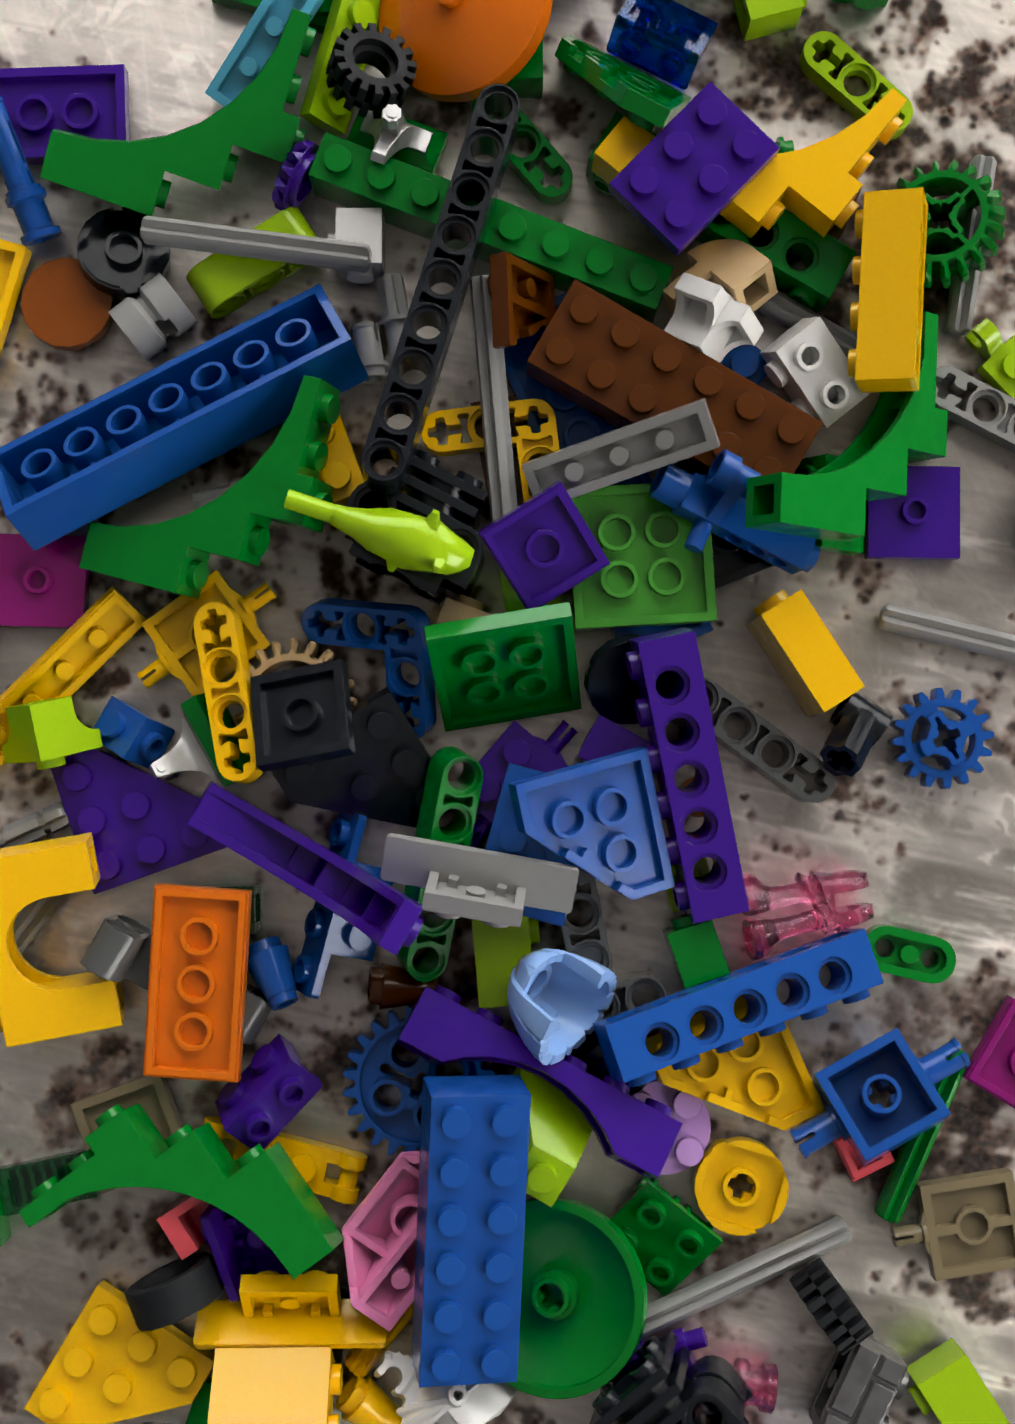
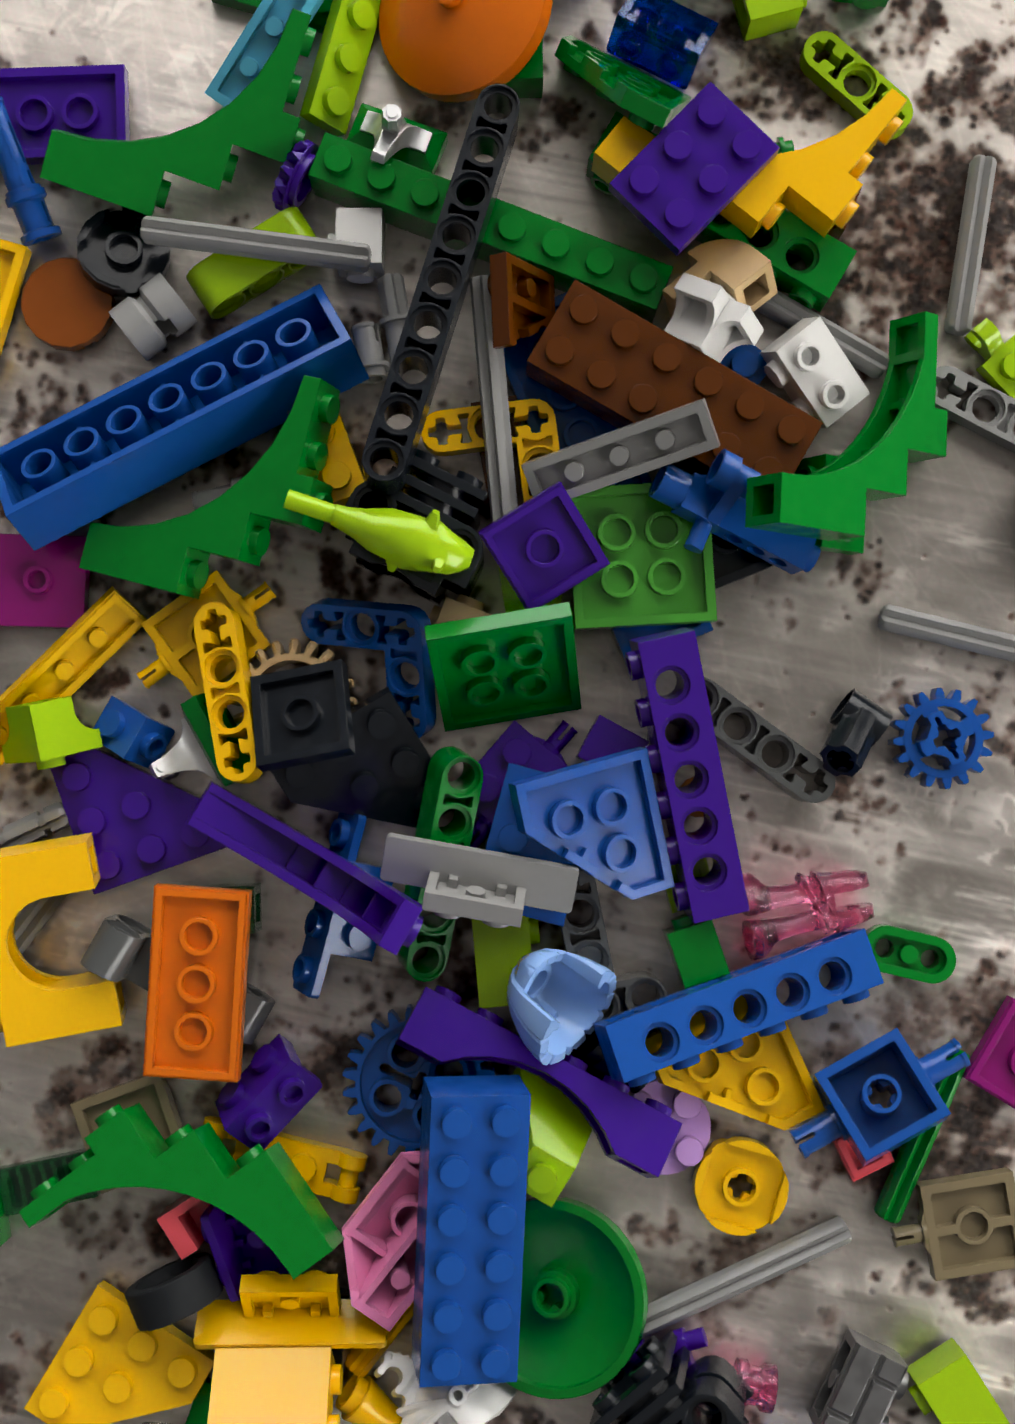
blue cone [248,936,299,1011] -> none
black tyre [326,23,417,119] -> none
reddish brown cone [367,963,436,1010] -> none
green beam [472,99,573,205] -> none
black tile [584,634,677,724] -> none
green hinge [610,1176,723,1296] -> none
yellow brick [746,589,865,717] -> none
black tyre [789,1257,874,1355] -> none
yellow brick [847,187,928,393] -> none
dark purple plate [864,466,960,560] -> none
green gear [896,159,1006,289] -> none

